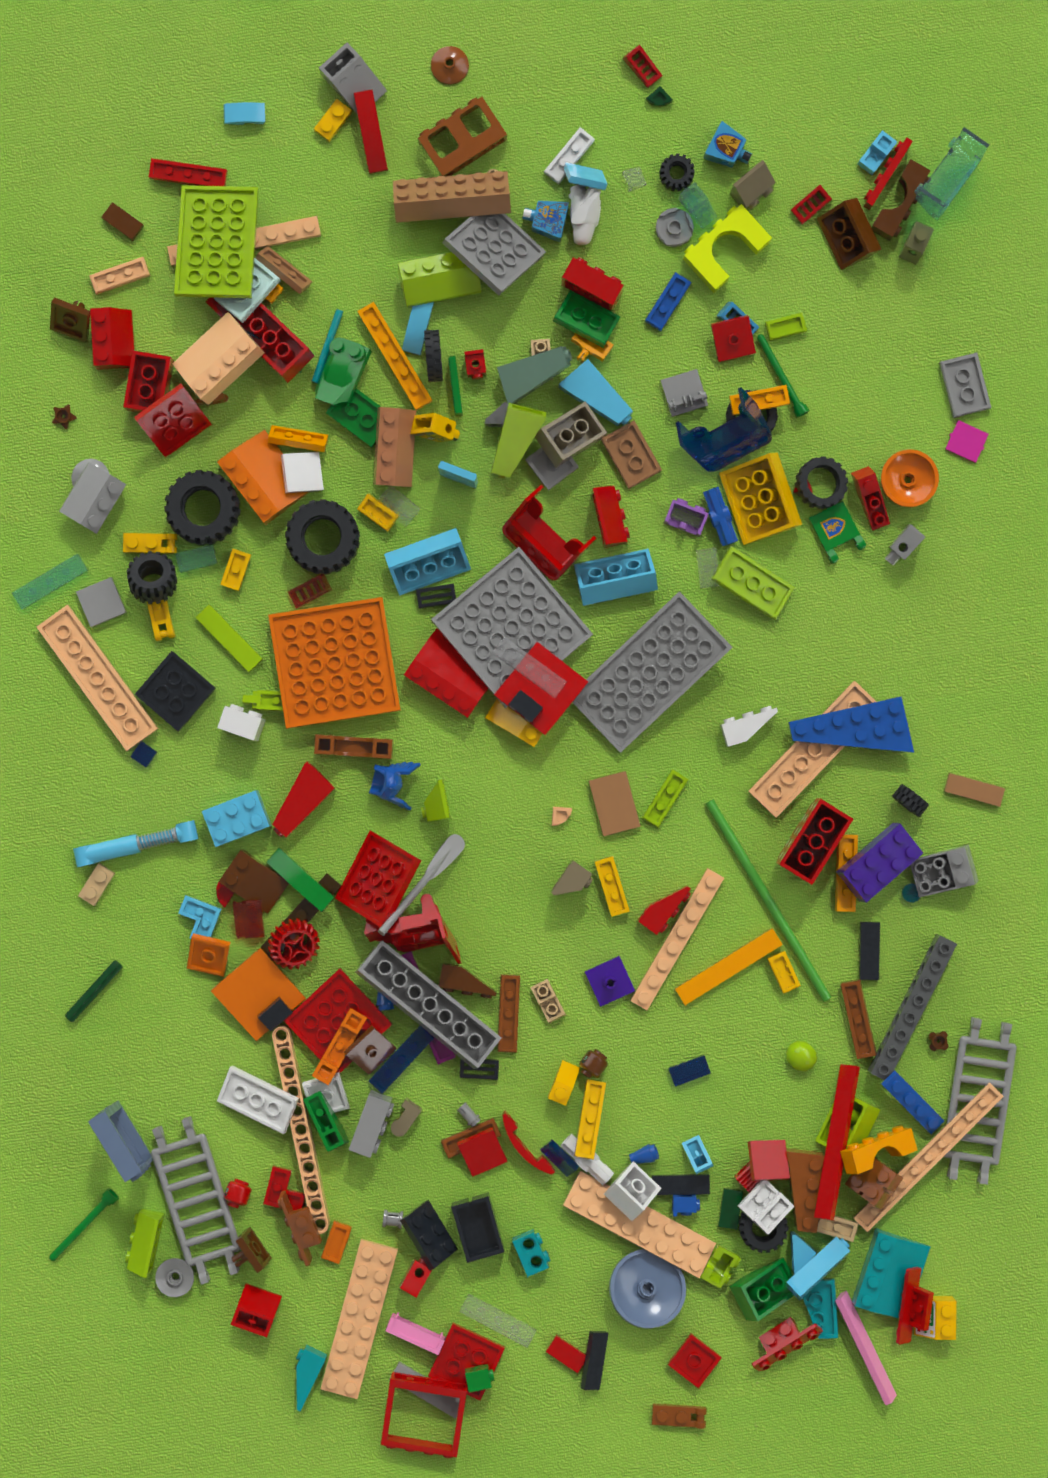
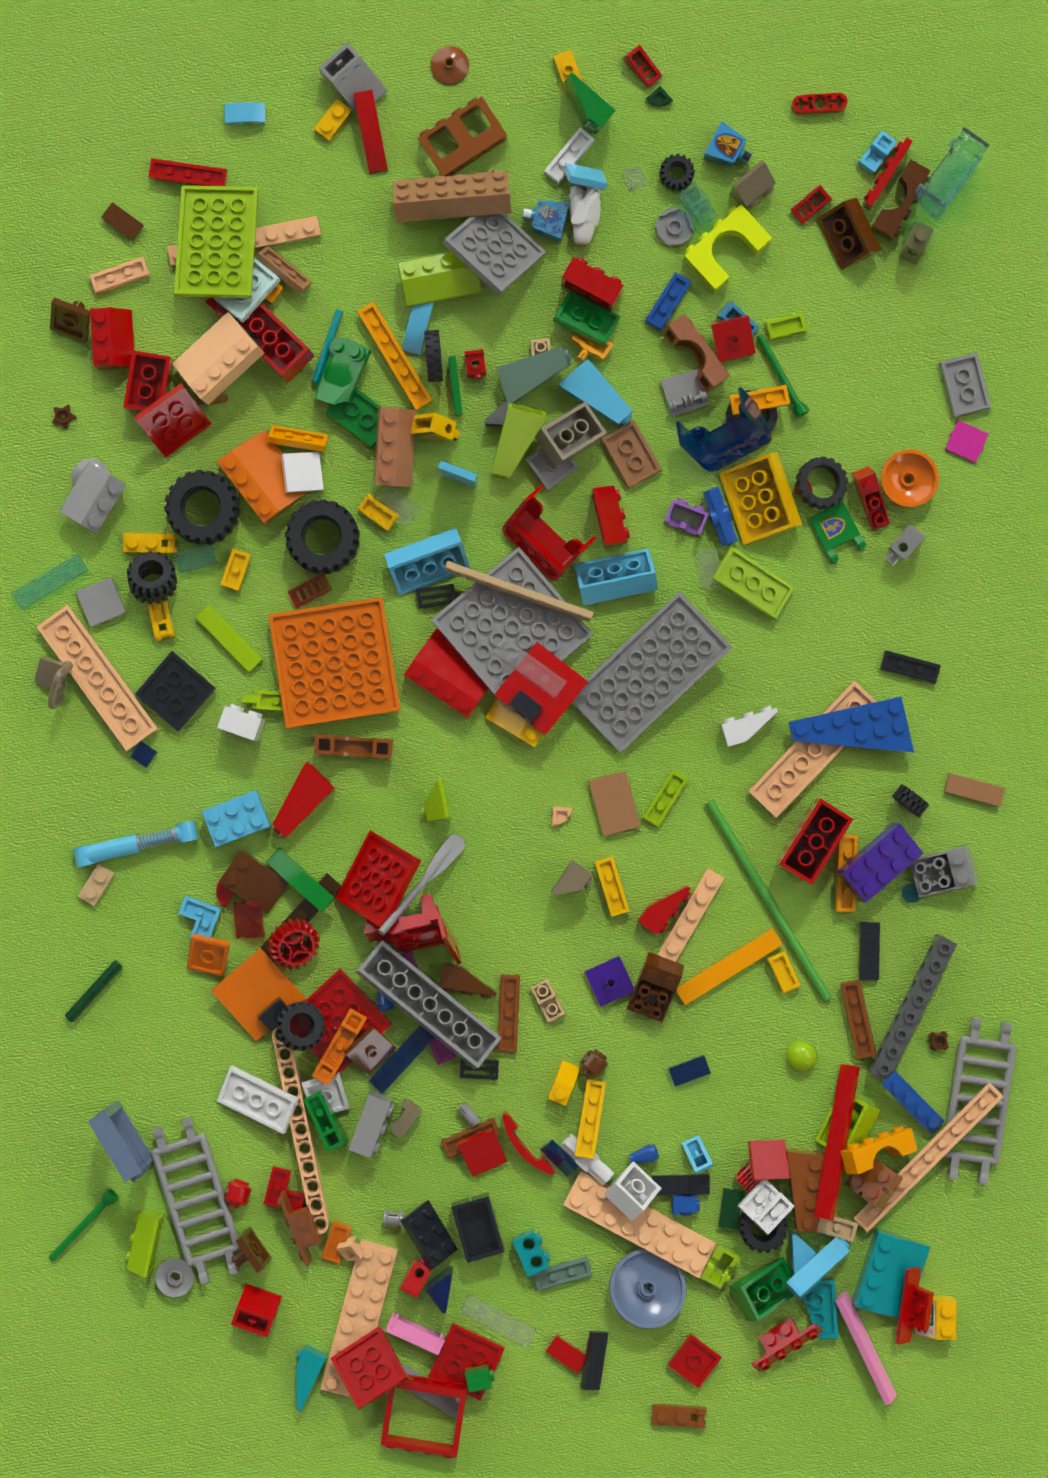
blue helmet [369,762,421,810] -> none
none -> dark tan piece [34,657,73,709]
none -> black tyre [275,1001,326,1051]
none -> red plate [331,1326,409,1410]
none -> light nougat tile [336,1236,364,1262]
none -> clear blue slope [426,1266,453,1314]
none -> tan tile [445,561,594,622]
none -> sand green tile [532,1255,592,1292]
none -> yellow plate [553,50,583,94]
none -> green slope [564,72,616,135]
none -> reddish brown slope [626,952,684,1022]
none -> dark orange arch [661,314,730,394]
none -> red beam [791,93,848,115]
none -> black tile [880,650,941,684]

